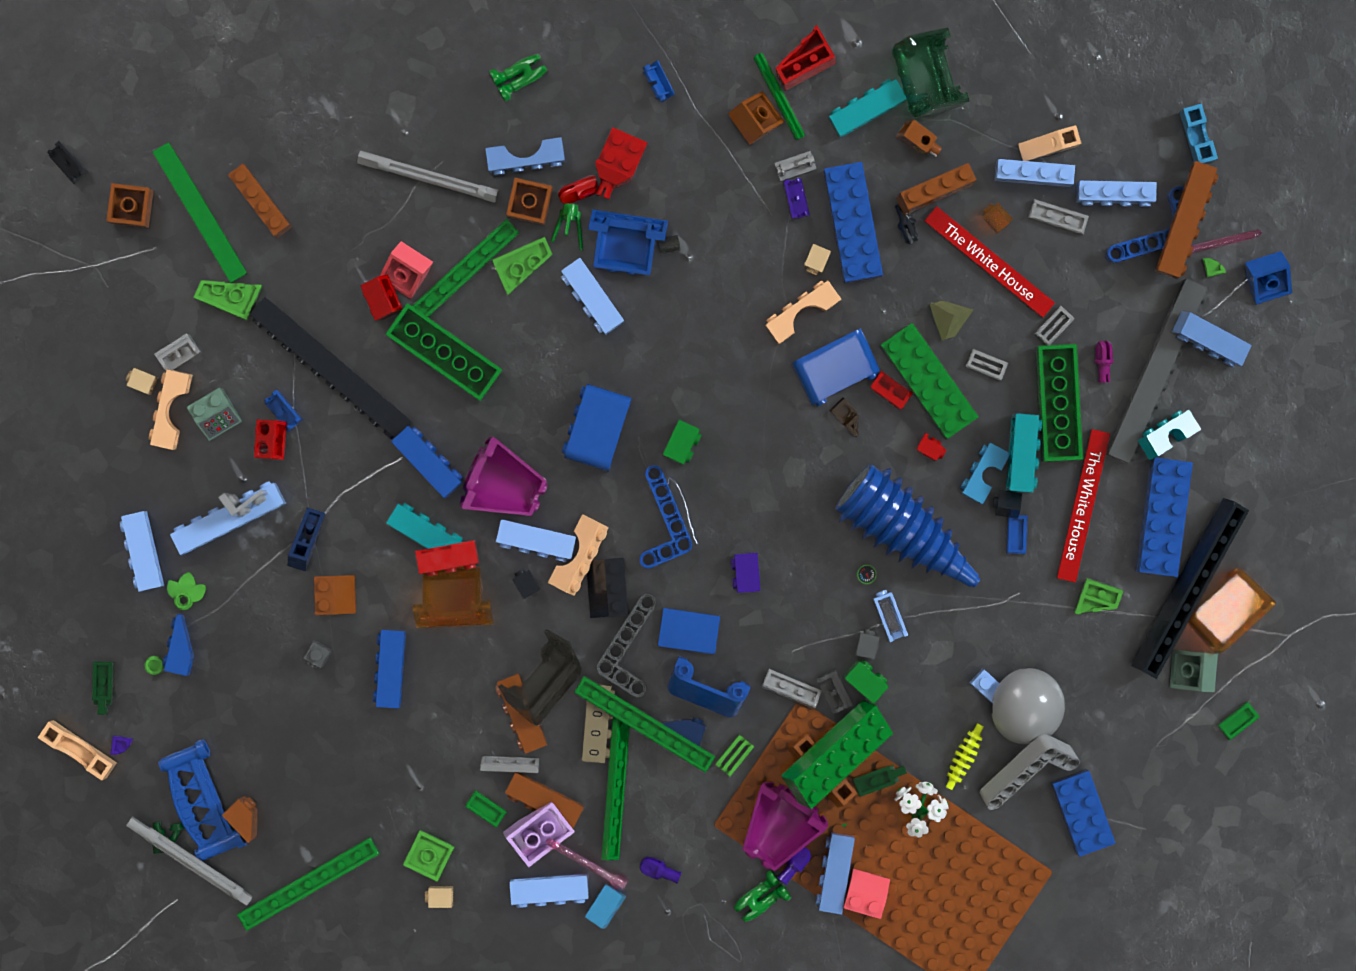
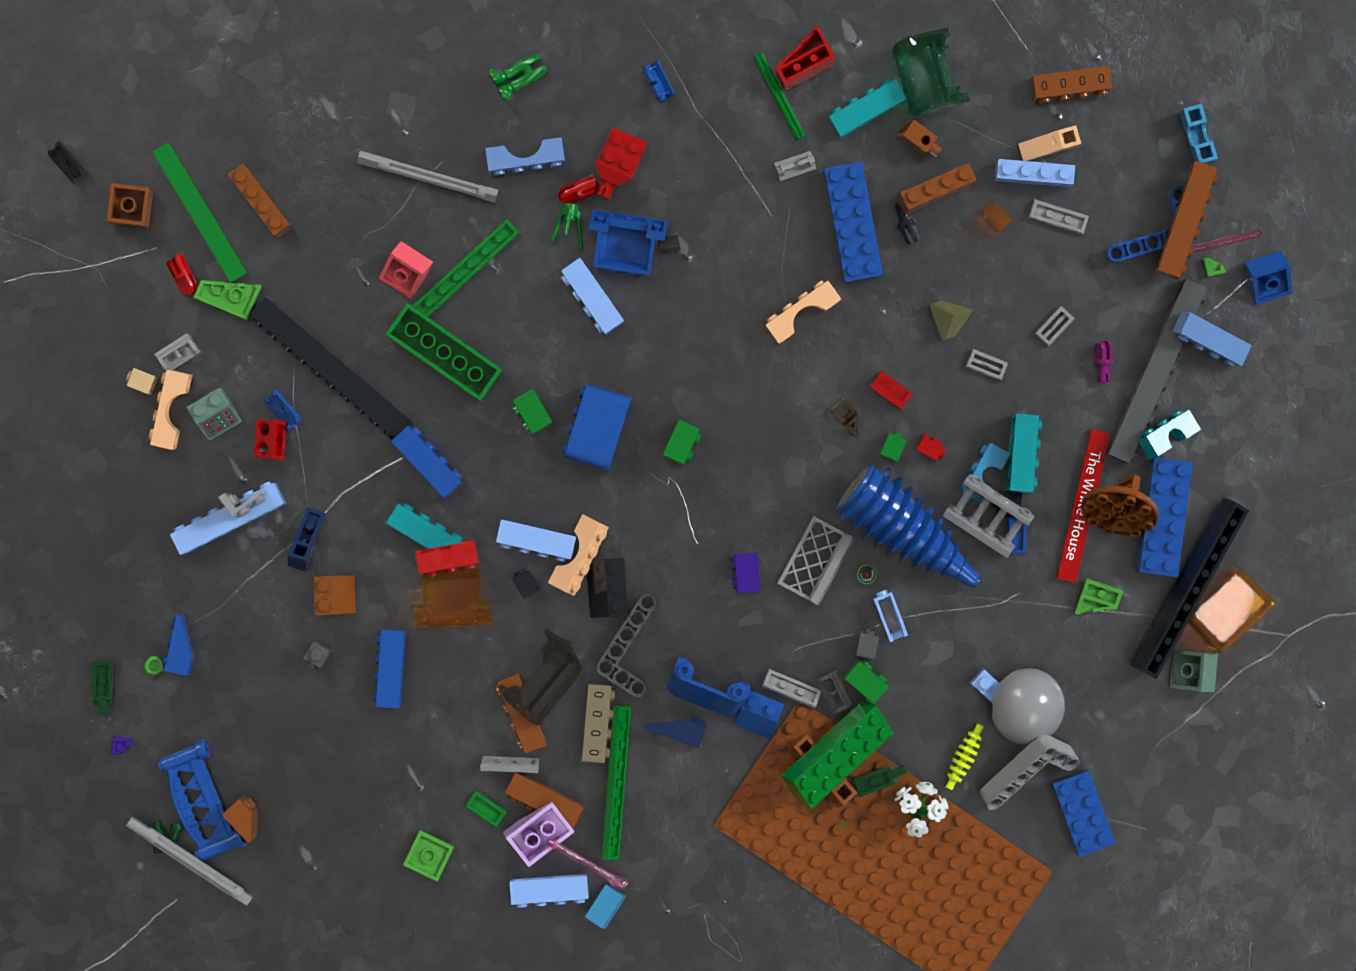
light nougat arch [38,720,117,780] -> none
light blue brick [120,511,164,592] -> none
bright green plate [167,572,206,610] -> none
green tile [237,837,380,931] -> none
red brick [360,274,403,321] -> none
tan brick [425,886,453,908] -> none
magenta cone [460,437,547,516] -> none
bright green wing [492,236,552,295] -> none
dark orange brick [506,178,553,226] -> none
green tile [574,676,716,773] -> none
blue beam [640,465,692,568] -> none
dark purple arm [640,857,682,884] -> none
blue tile [658,608,720,654] -> none
bright green tile [715,734,754,776] -> none
dark orange slope [728,91,785,145] -> none
green piece [733,869,792,923] -> none
magenta cone [742,782,828,871] -> none
dark purple arm [777,847,811,885] -> none
dark purple hinge [783,178,810,221] -> none
windscreen [791,328,880,407] -> none
tan brick [804,244,831,275] -> none
medium blue brick [815,832,855,914] -> none
coral slope [843,868,890,919] -> none
green brick [879,323,978,440] -> none
red tile [924,206,1055,318] -> none
green brick [1036,344,1083,462] -> none
light blue brick [1076,181,1157,207] -> none
green tile [1217,702,1260,741] -> none
none -> red arm [166,253,198,296]
none -> green brick [512,389,554,435]
none -> blue slope [734,690,784,739]
none -> light grey fence [777,516,855,606]
none -> green brick [879,431,907,462]
none -> light grey fence [943,474,1035,558]
none -> dark orange brick [1031,66,1112,104]
none -> dark orange bracket [1081,474,1159,537]

